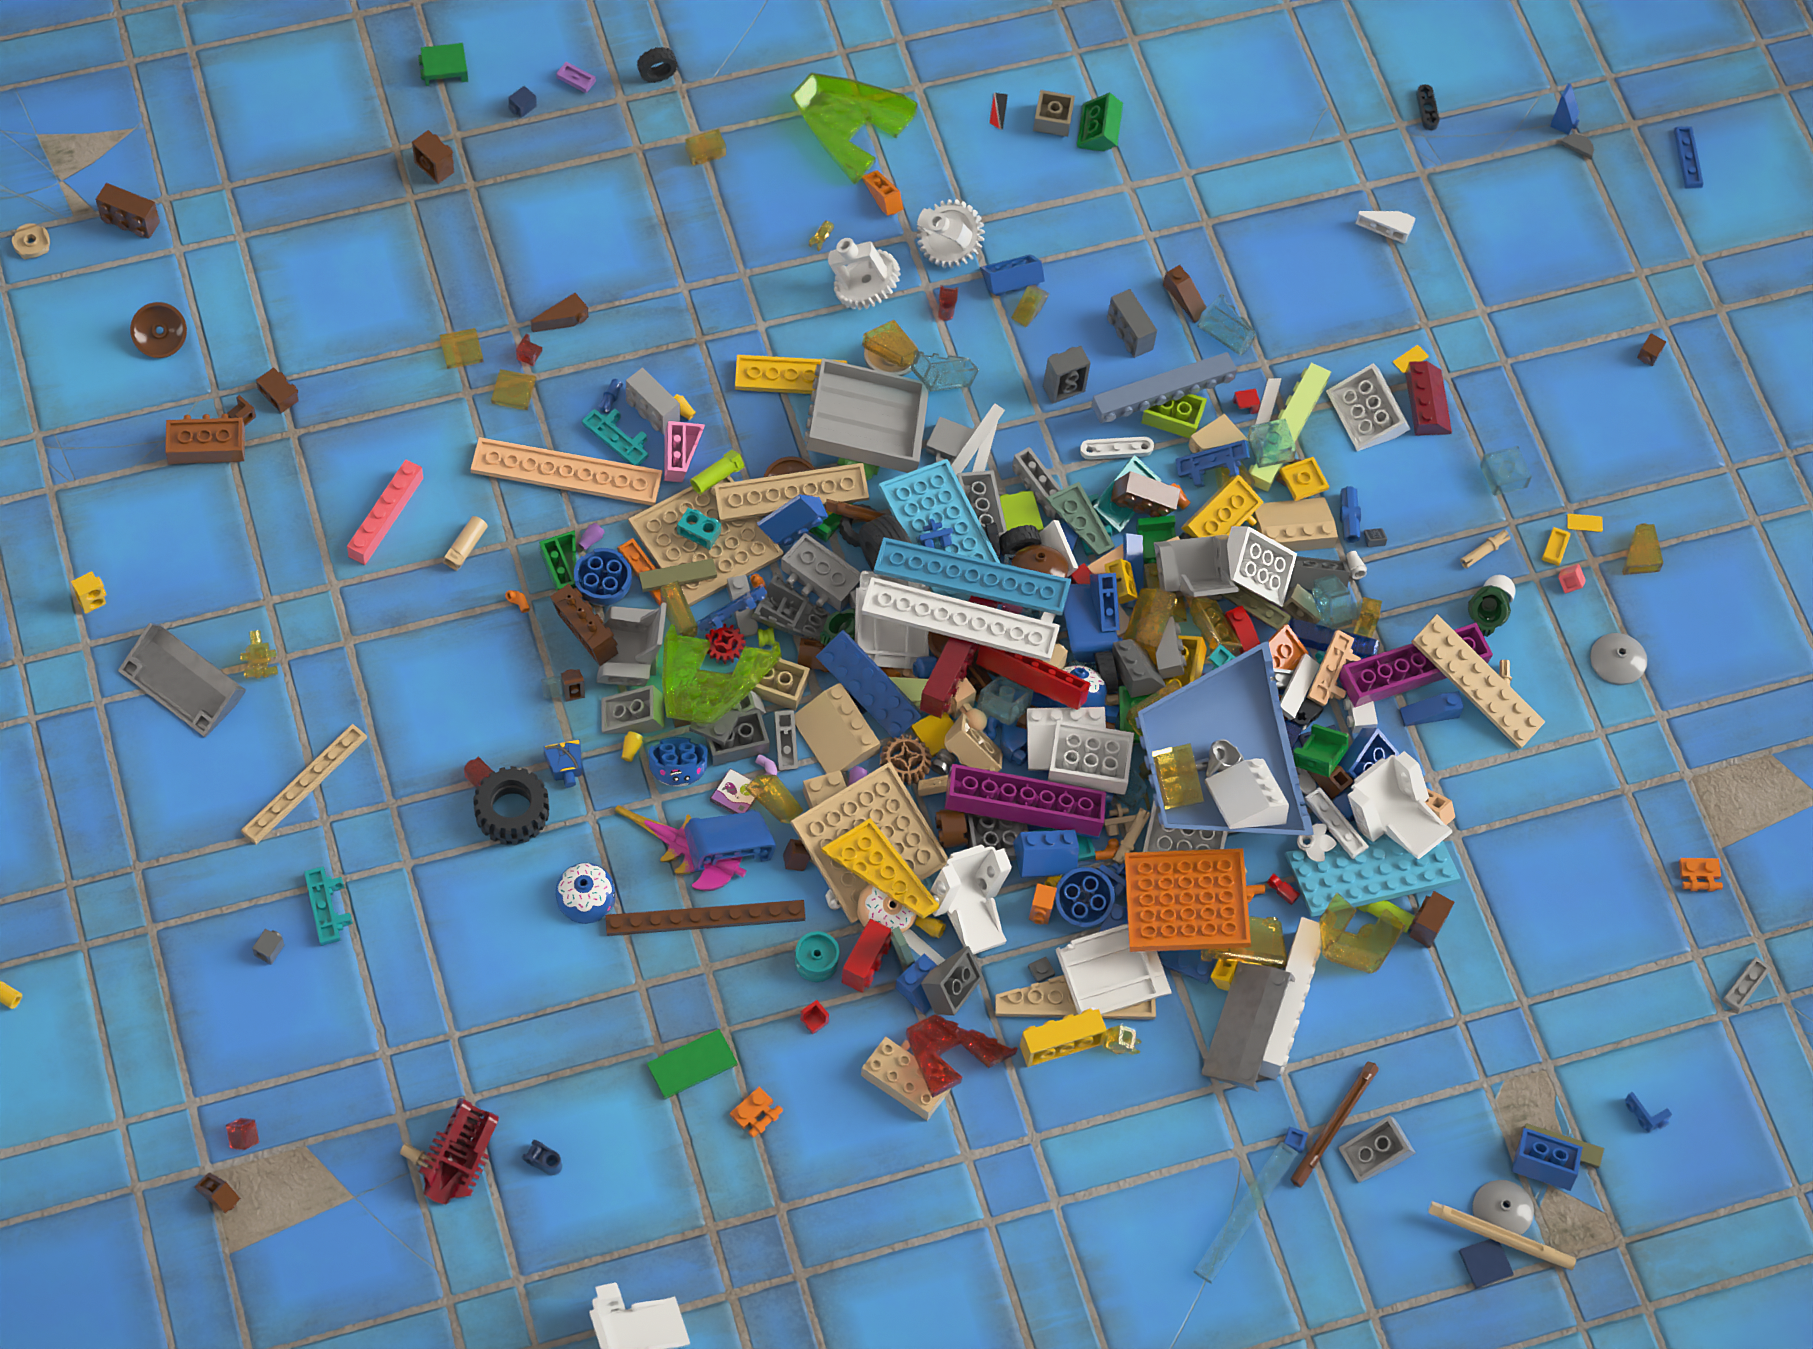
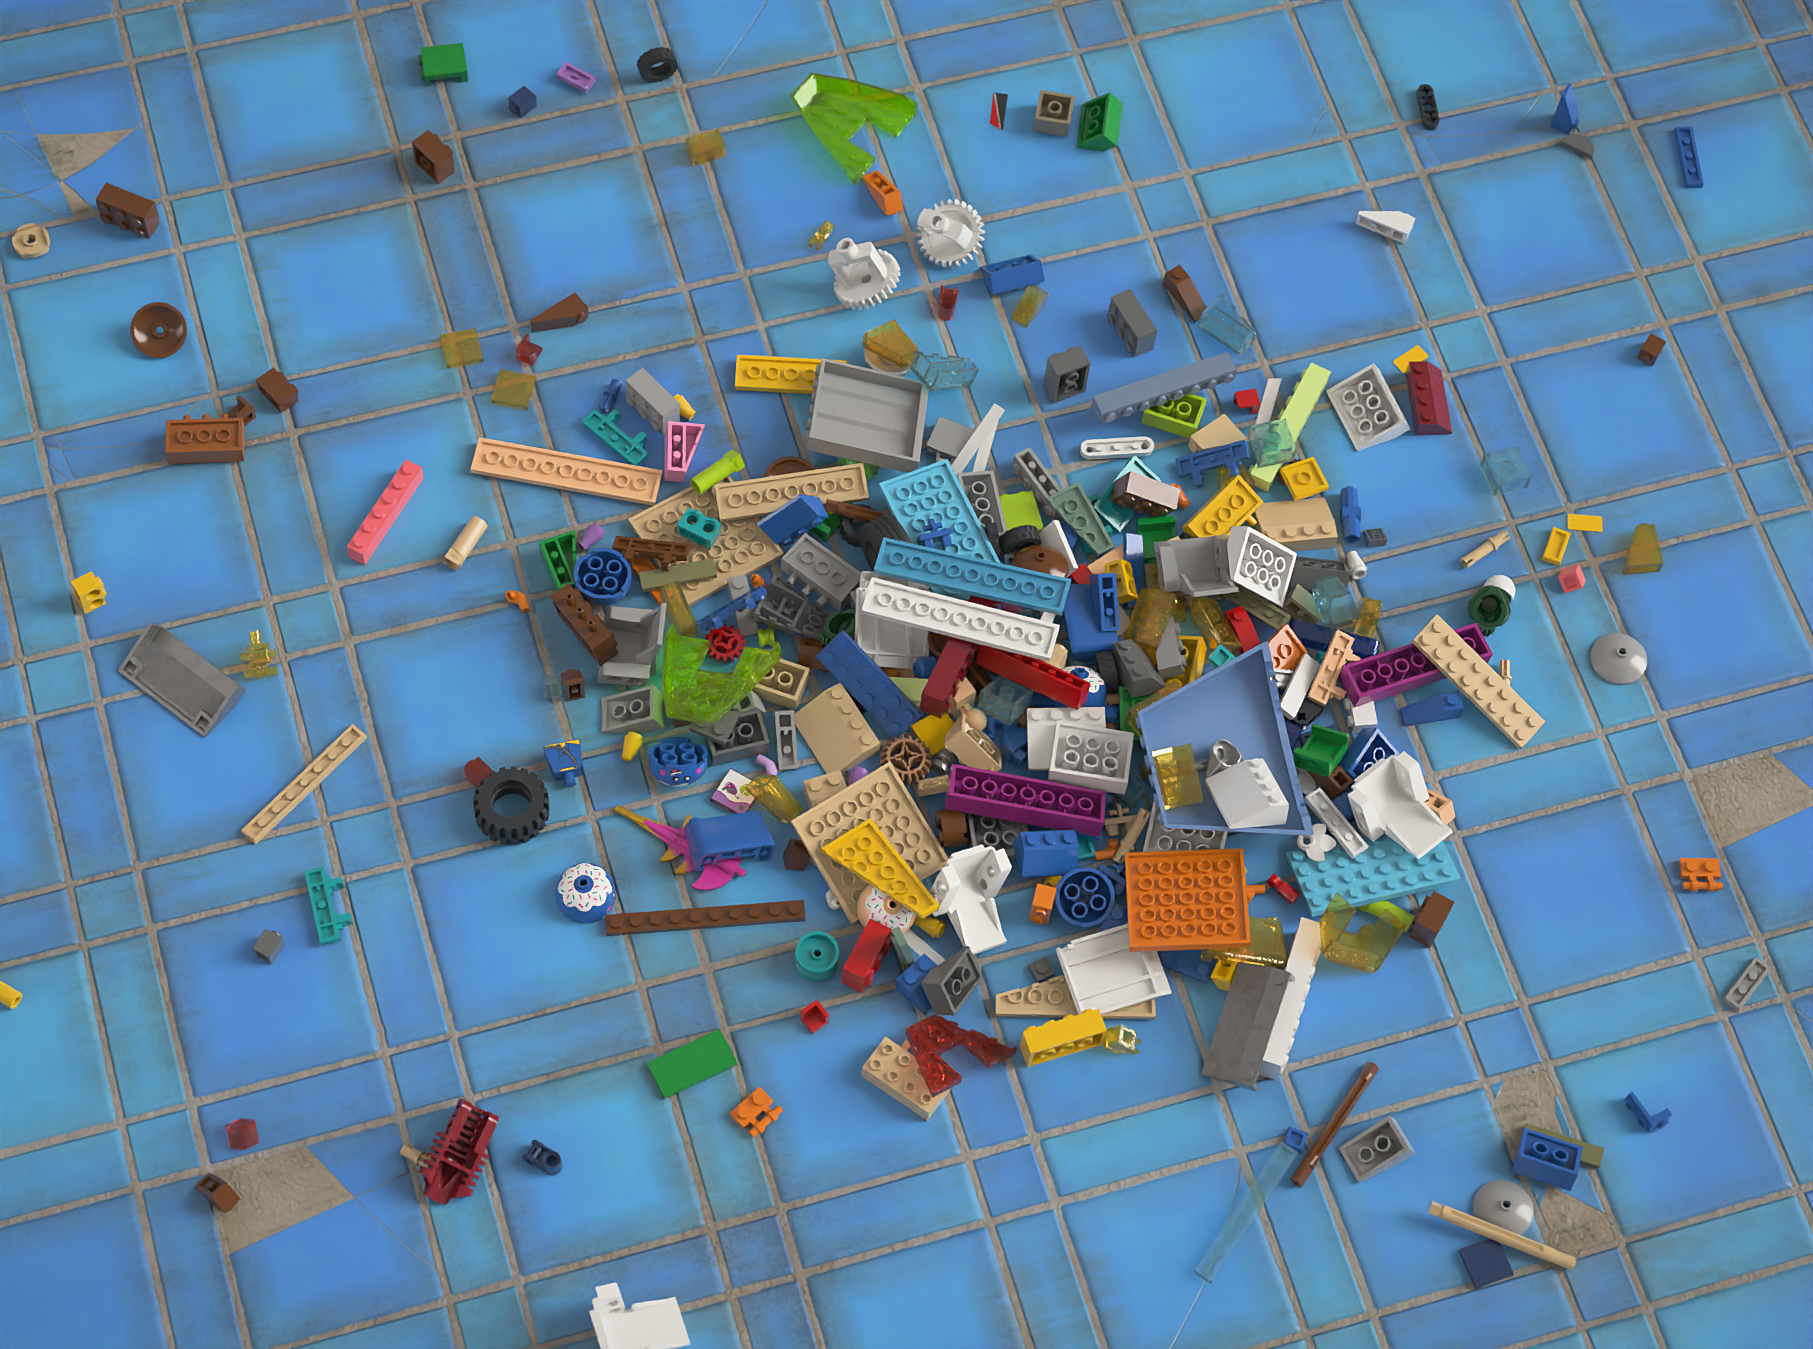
none -> reddish brown hinge [612,536,691,572]

